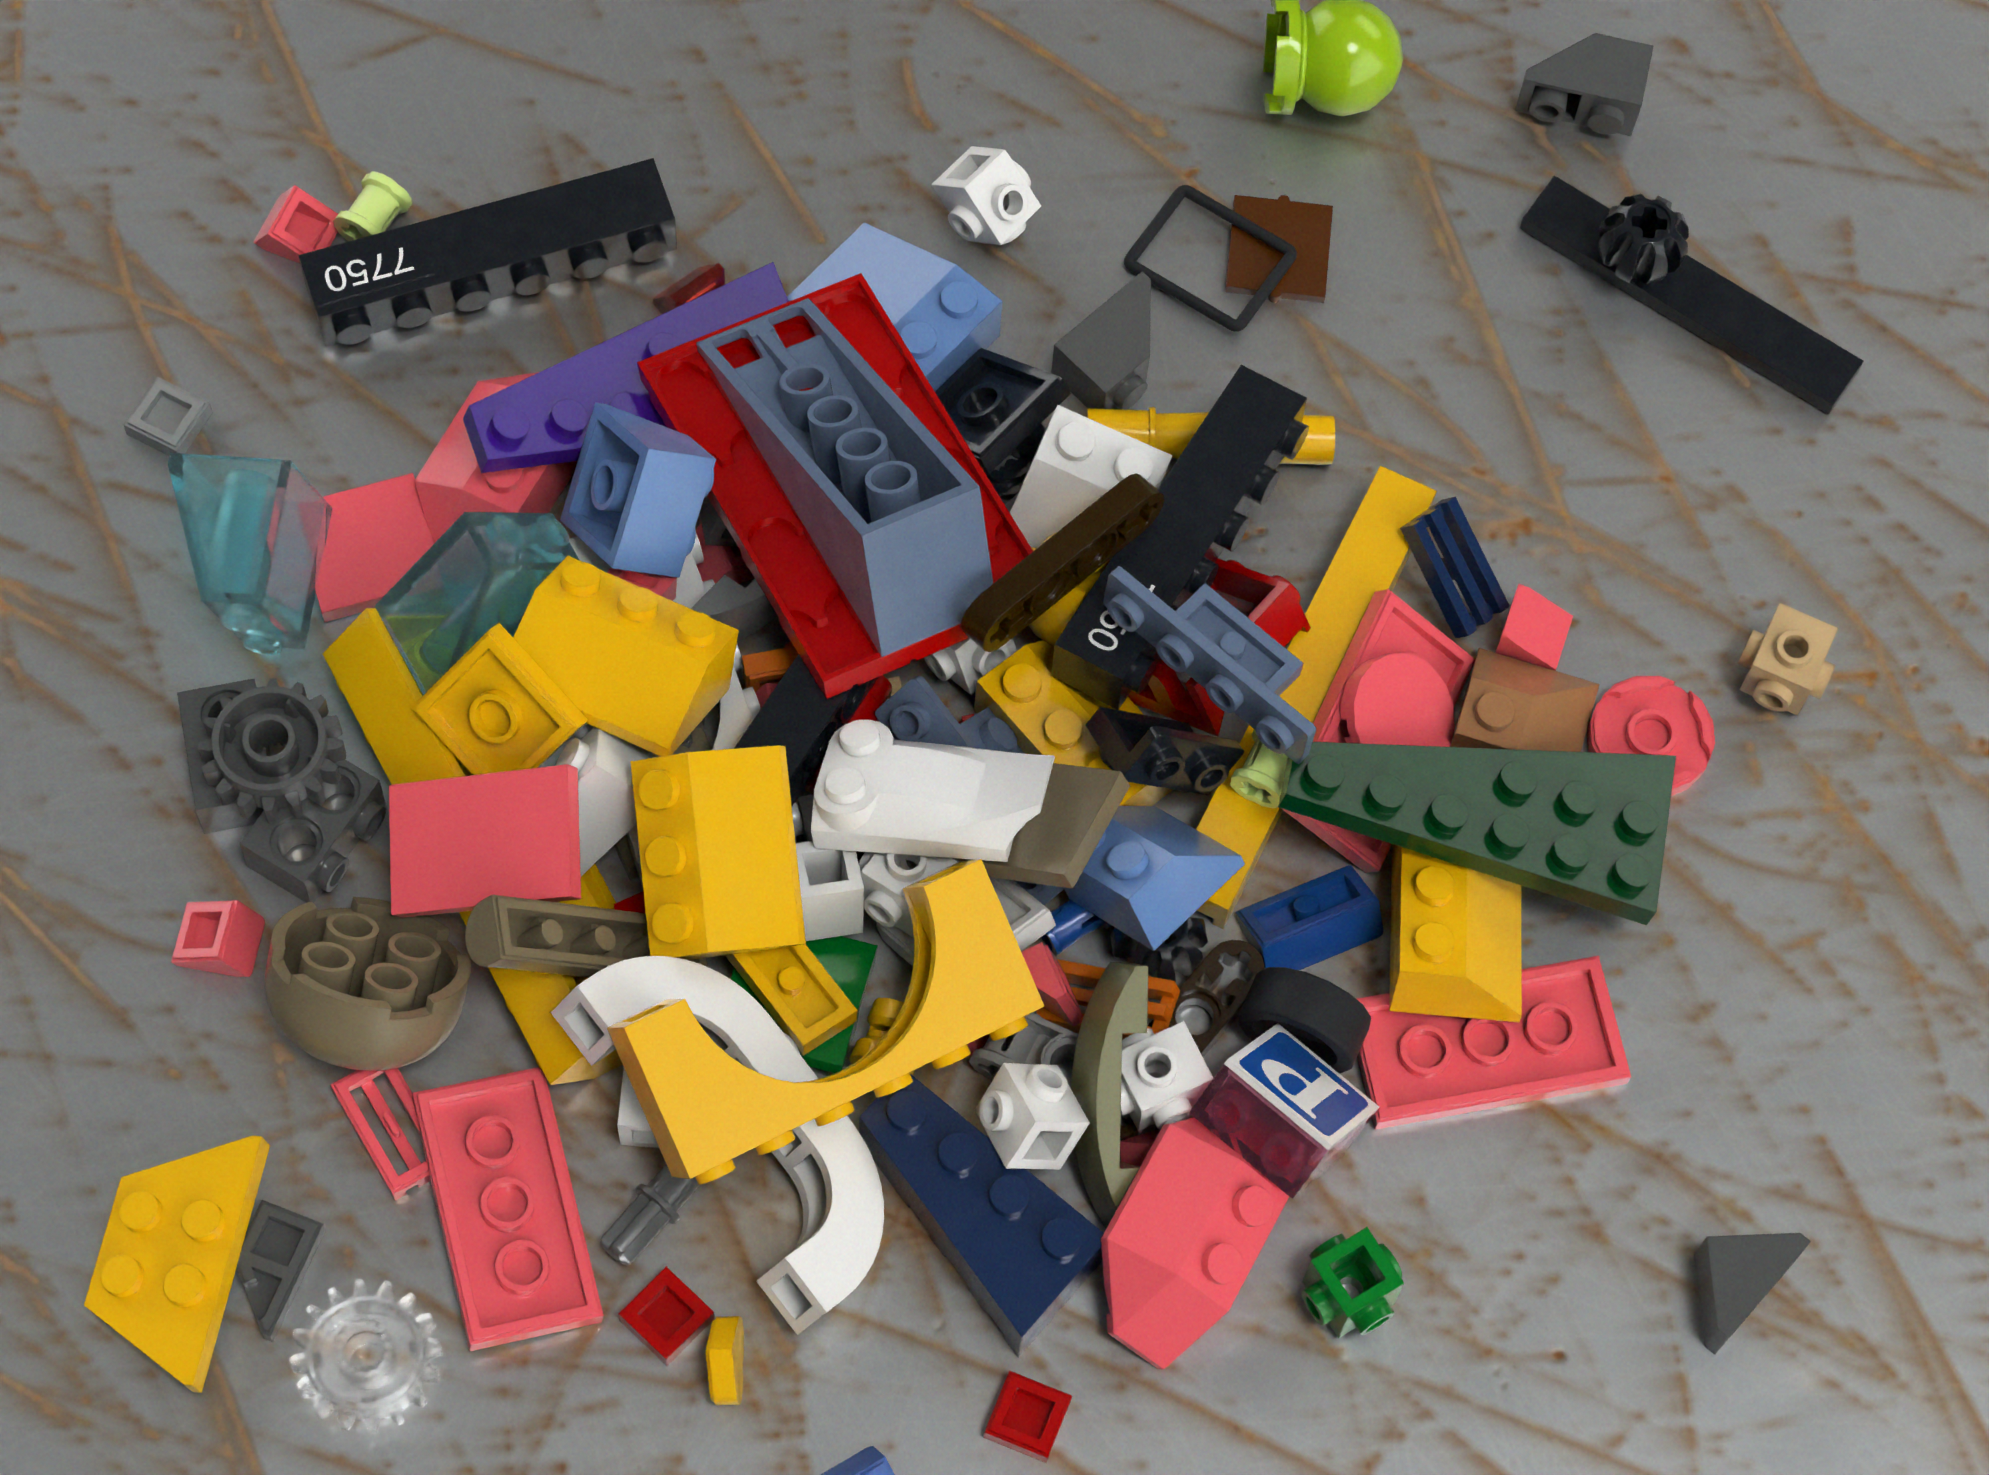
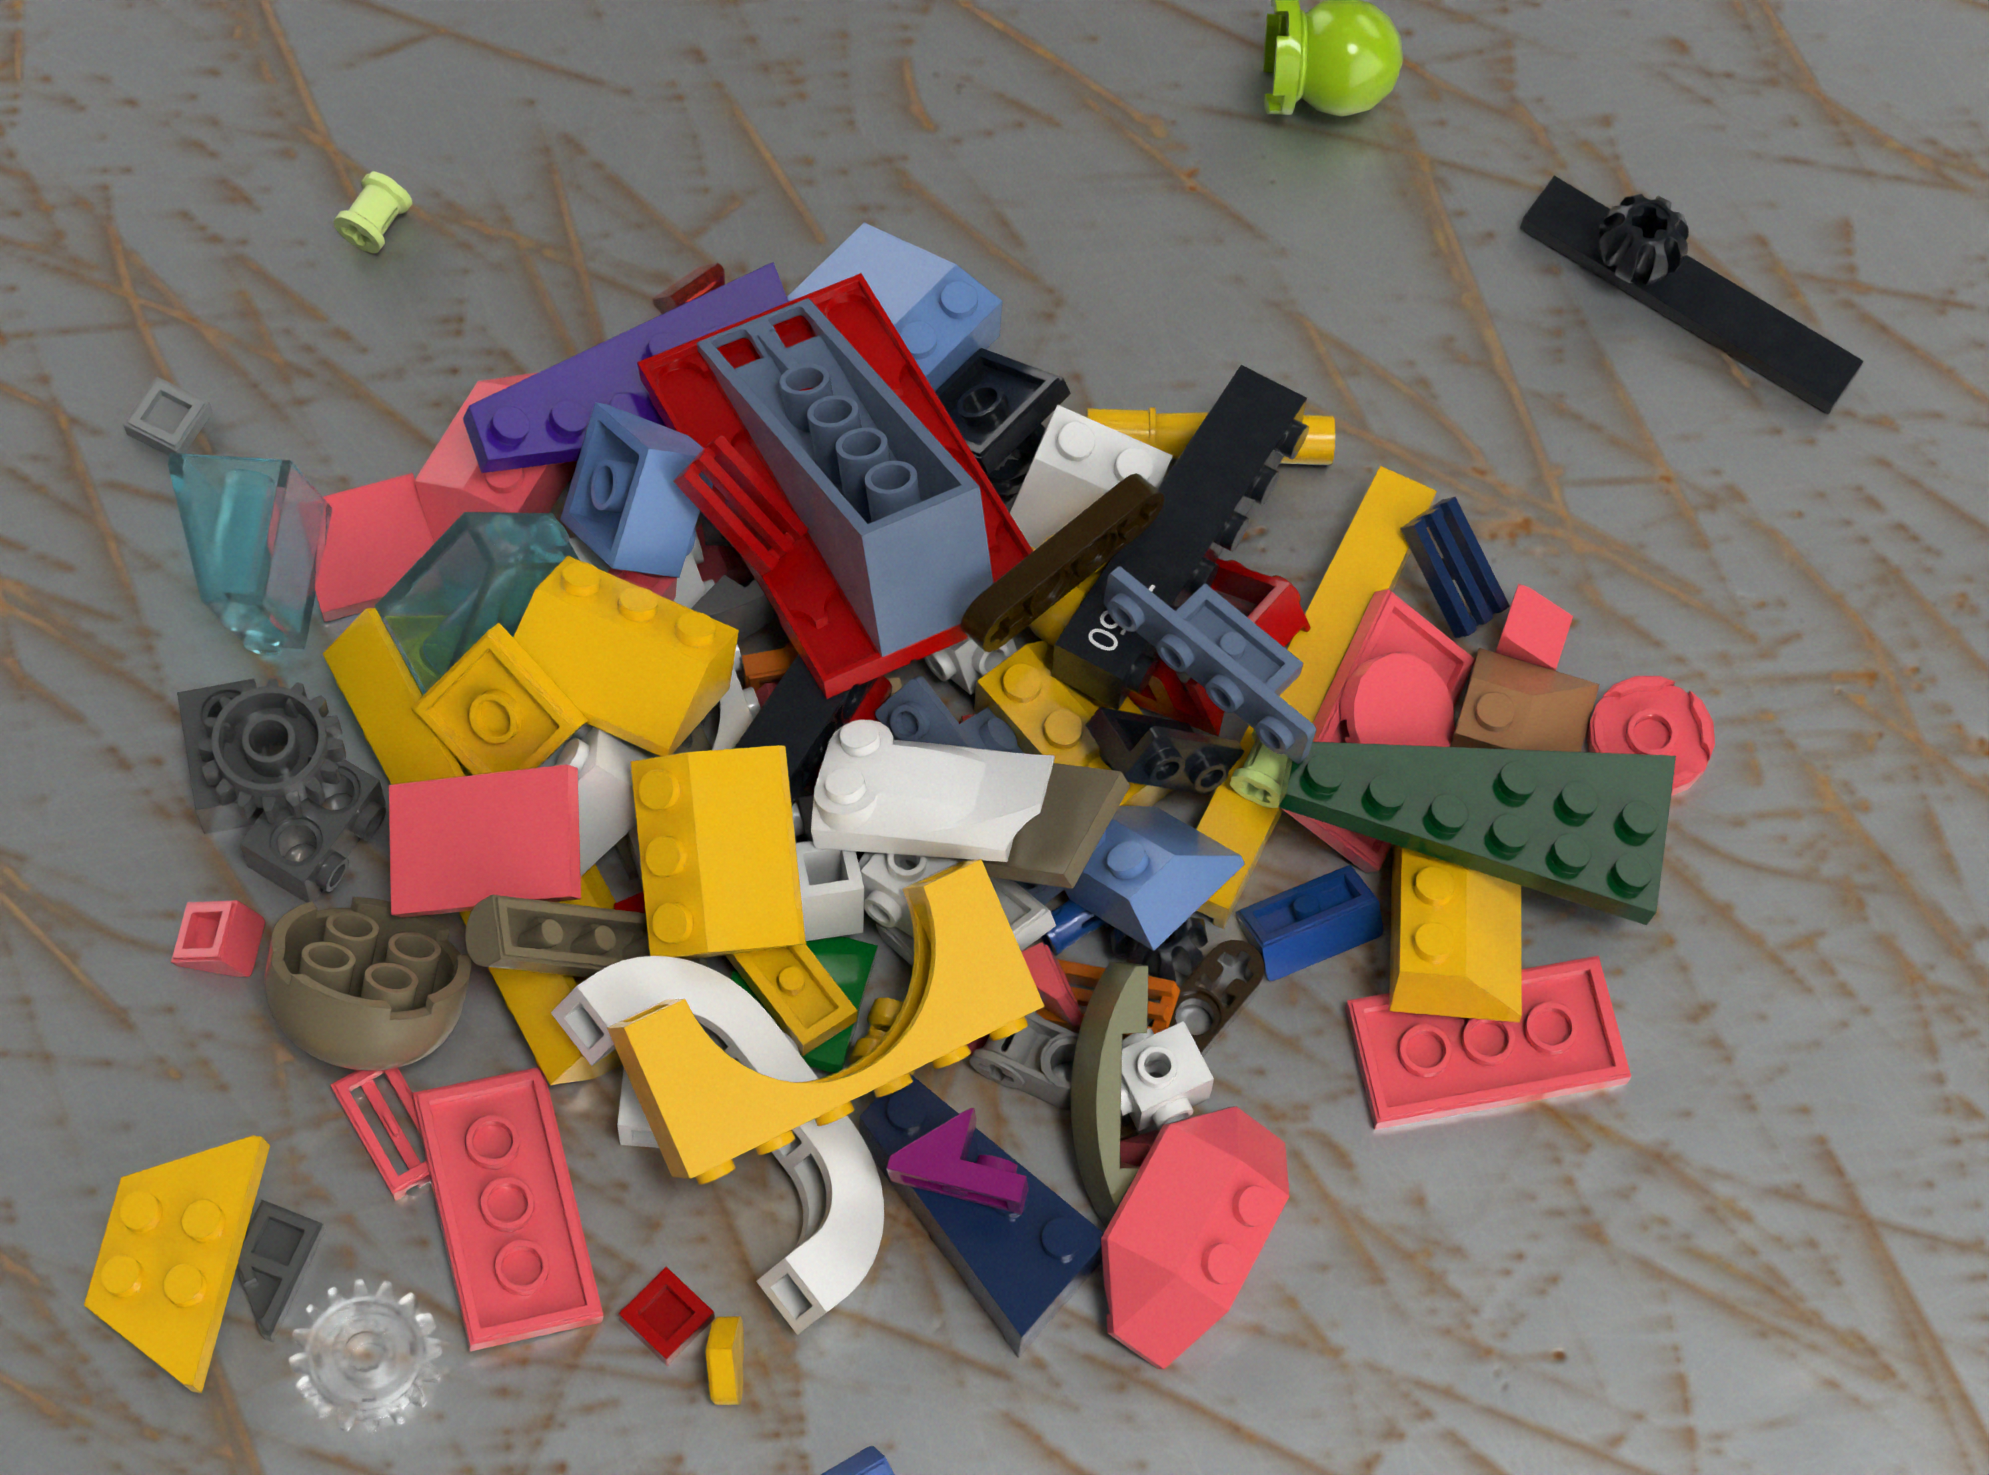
coral slope [253,185,338,264] -> none
black brick [299,158,677,347] -> none
dark grey axle [600,1164,699,1266] -> none
white brick [931,146,1041,245] -> none
white brick [974,1063,1090,1170] -> none
red tile [983,1370,1072,1463] -> none
dark grey slope [1051,271,1151,409] -> none
black piece [1124,185,1297,332] -> none
piece [1189,1023,1379,1199] -> none
reddish brown piece [1225,195,1333,303] -> none
black tyre [1238,967,1371,1074] -> none
green brick [1301,1227,1405,1338] -> none
dark grey slope [1515,33,1654,136] -> none
dark grey slope [1694,1233,1811,1355] -> none
tan brick [1738,603,1838,716] -> none
none -> red tile [673,434,809,576]
none -> magenta slope [887,1108,1029,1215]

